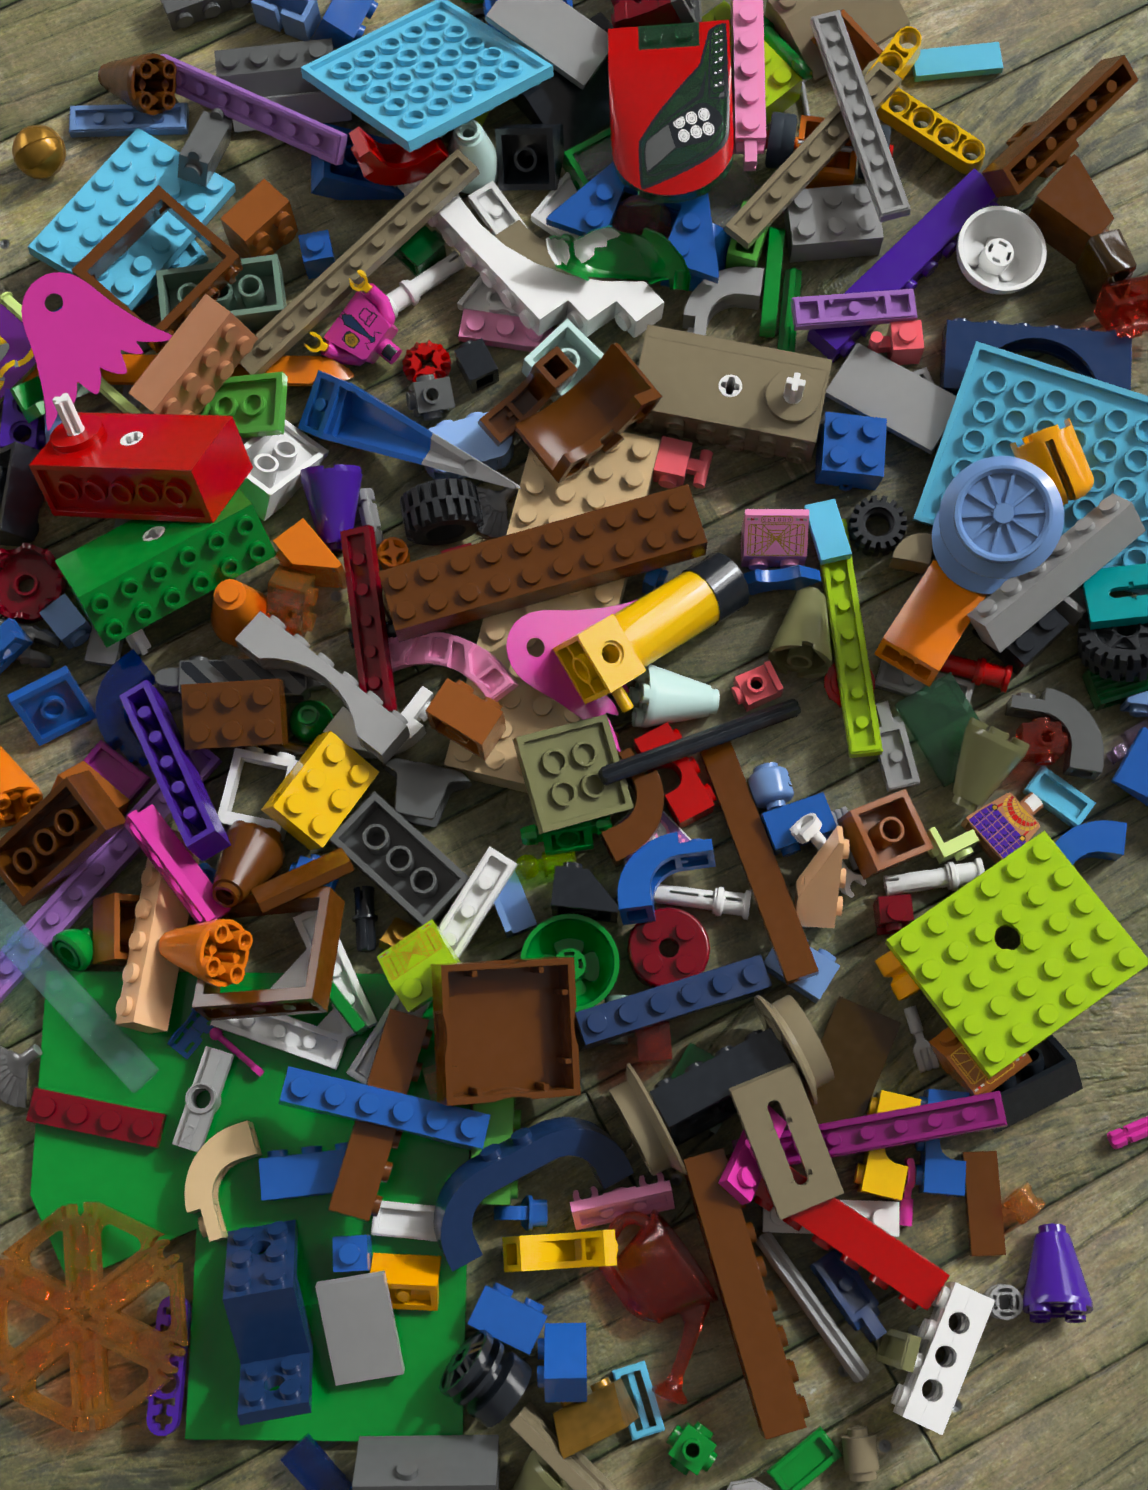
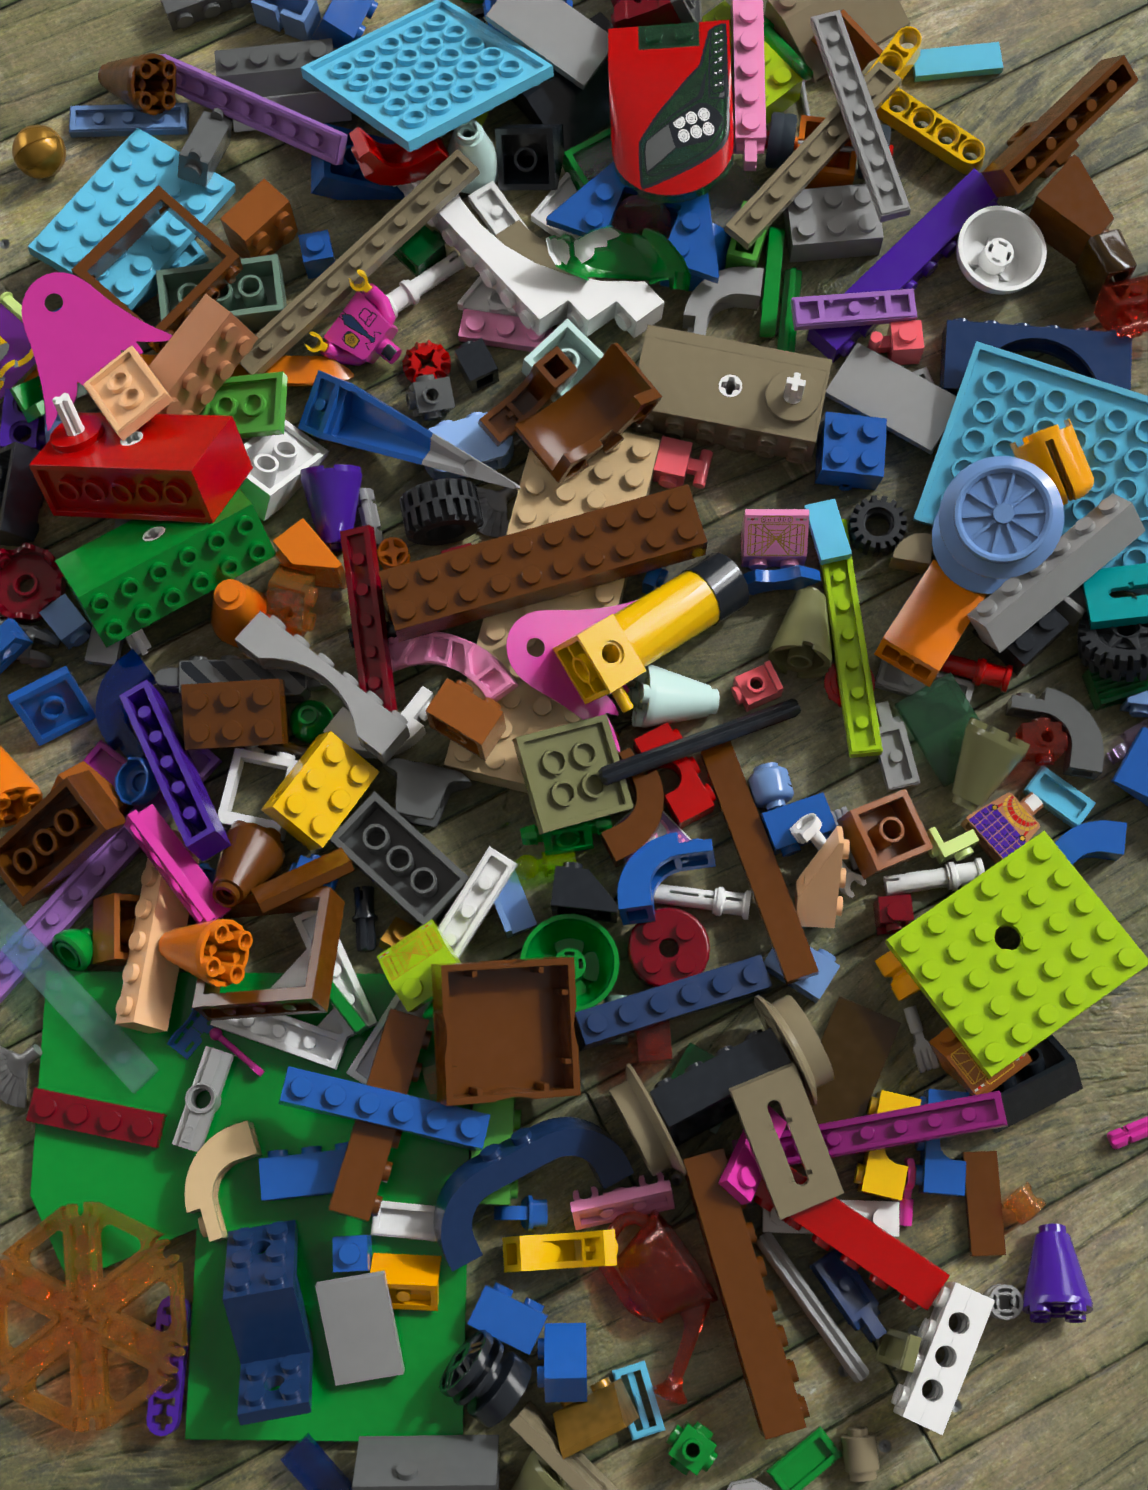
none -> light nougat tile [83,346,174,441]
none -> blue hair [115,757,160,806]

